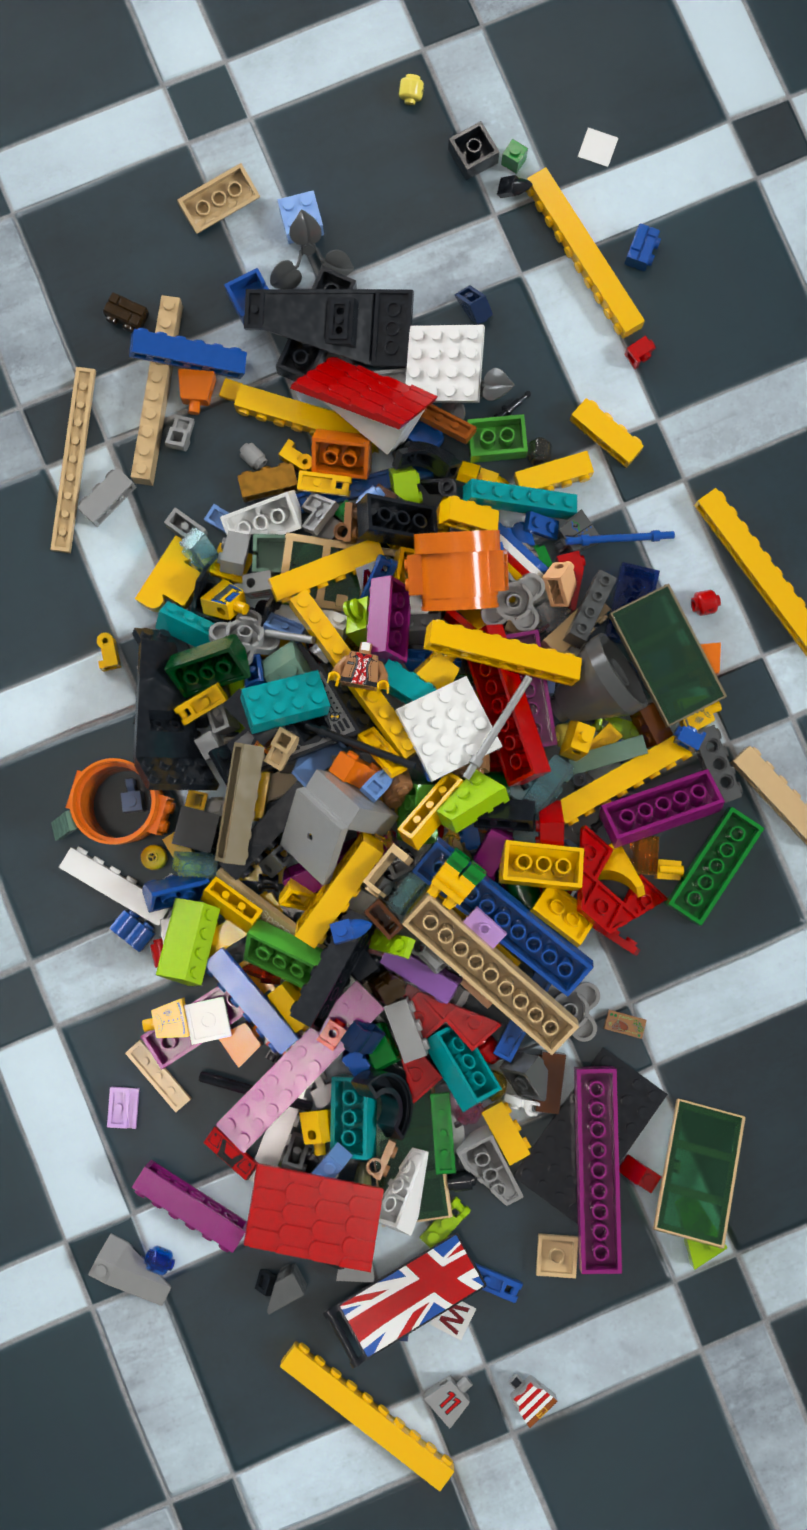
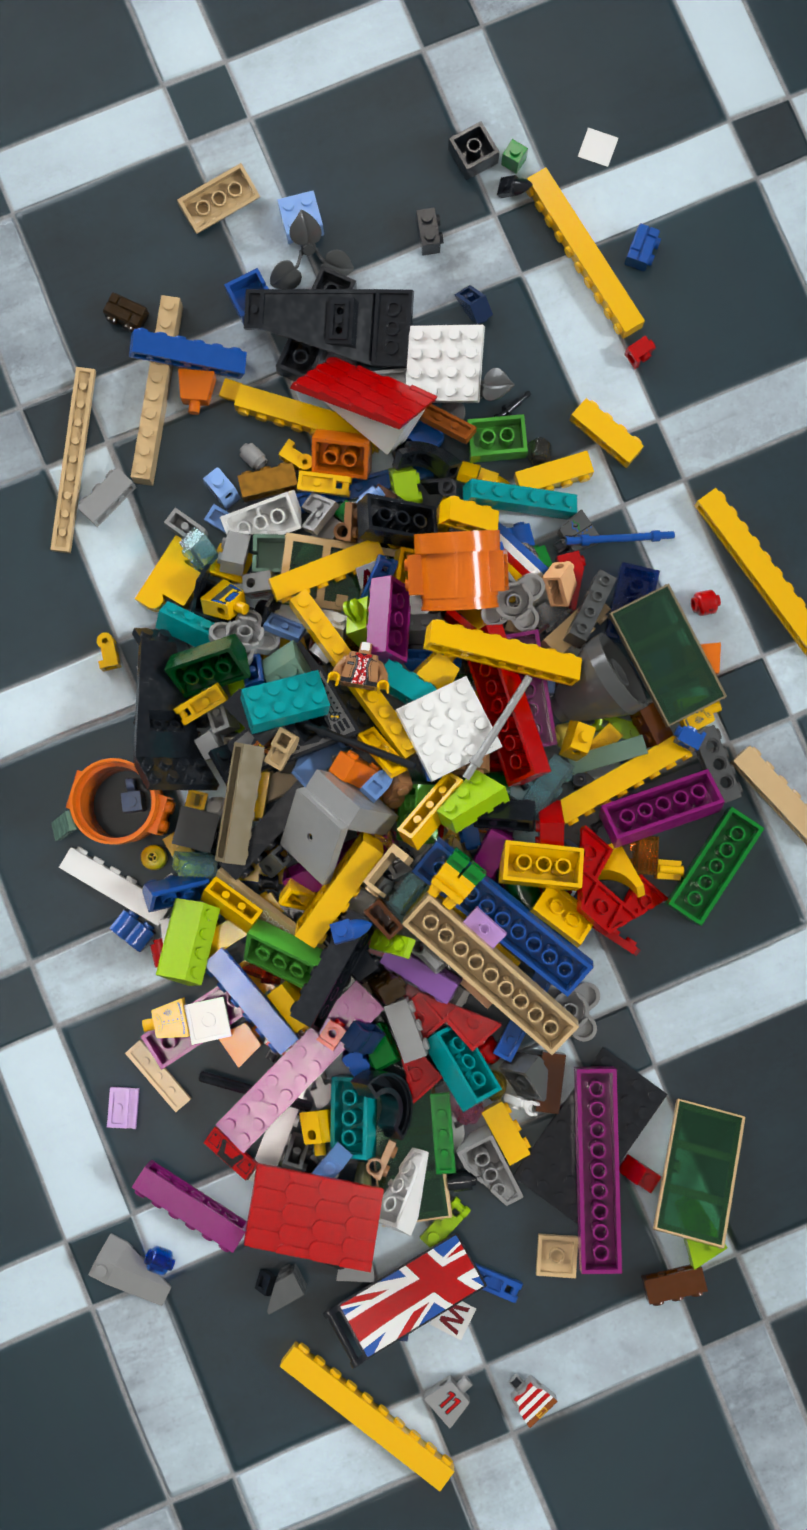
light grey brick [165,415,195,451] -> none
light grey bar [264,629,316,644] -> none
light yellow head [399,74,424,105] -> none
blue plate [523,511,559,540] -> none
medium nougat tile [603,1009,647,1039] -> none
none -> light blue torso [203,467,241,510]
none -> black brick [416,208,444,256]
none -> reddish brown brick [641,1264,708,1306]

